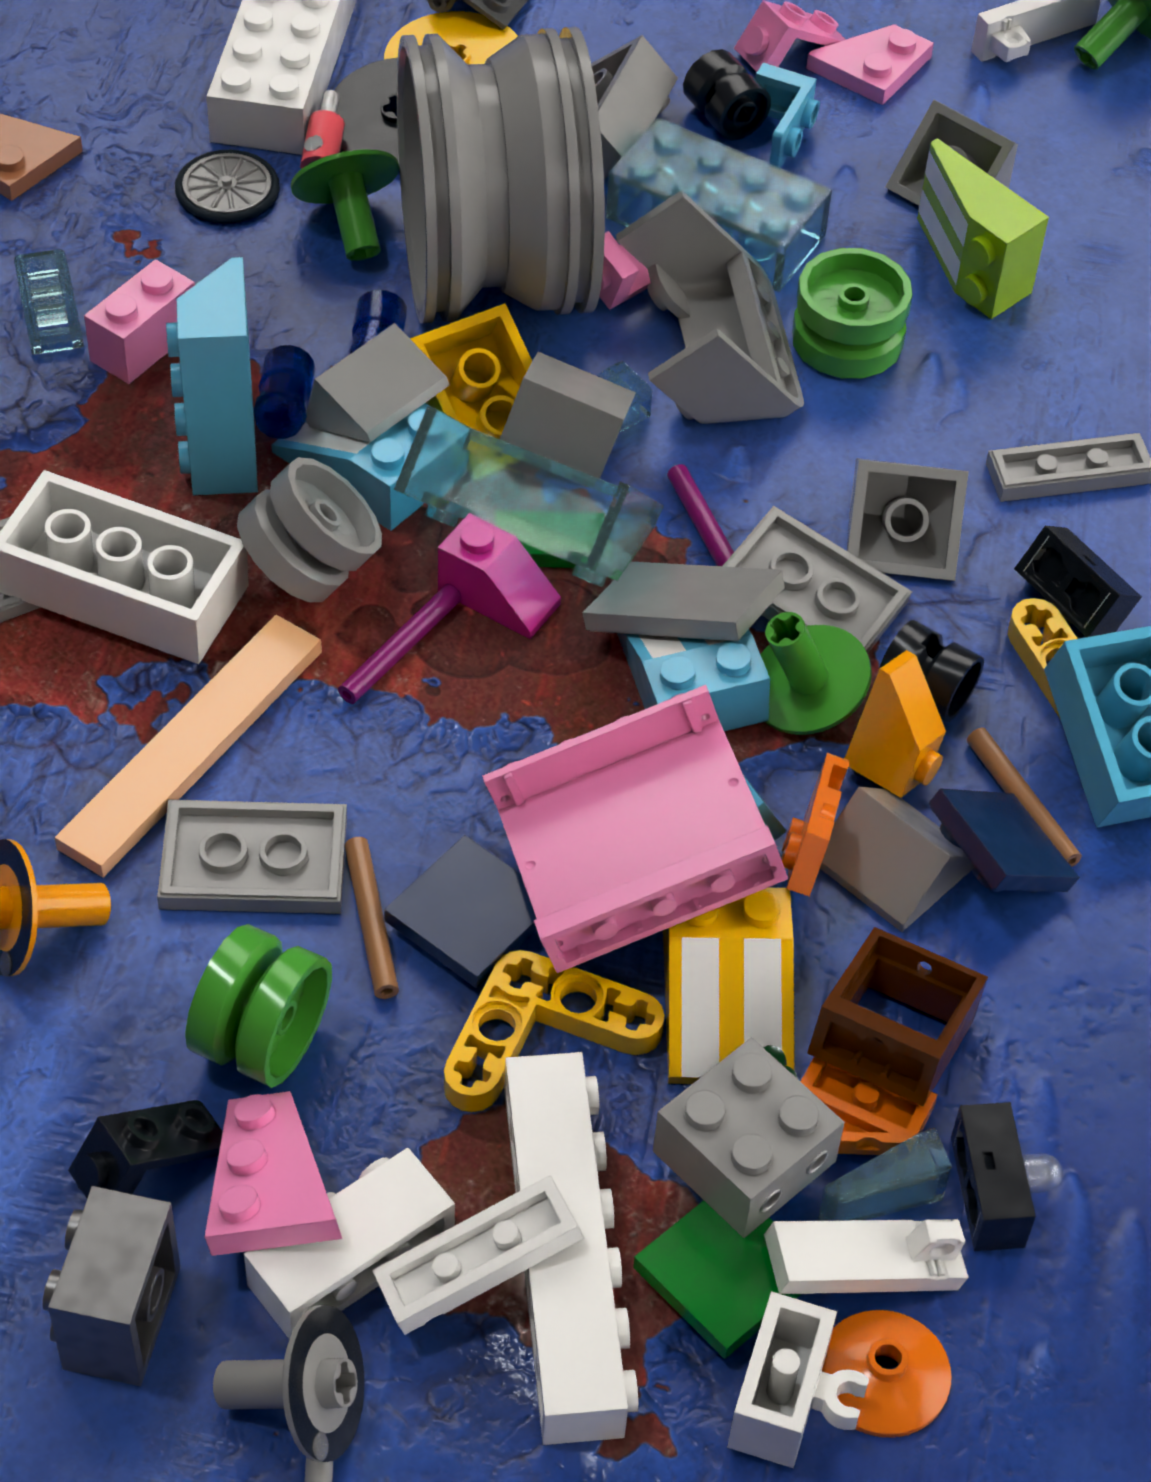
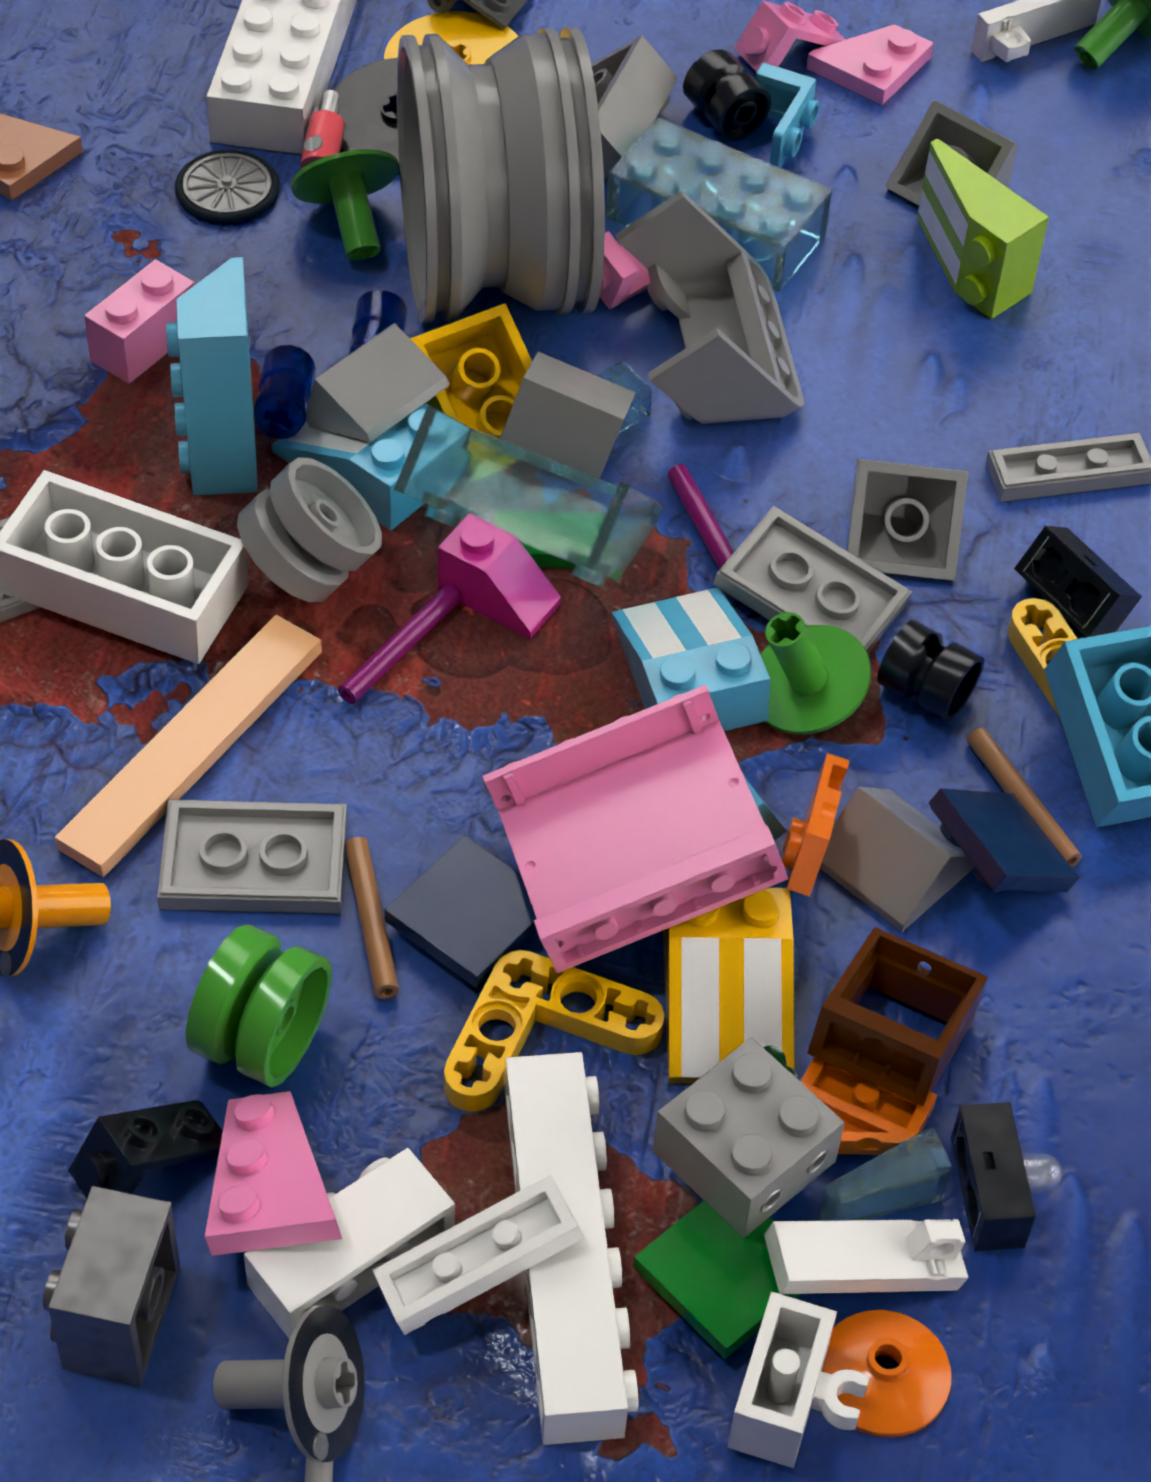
clear light blue slope [14,249,84,355] -> none
light grey tile [582,562,785,642] -> none
bright green wheel [792,248,913,379] -> none
light orange slope [844,650,946,798] -> none

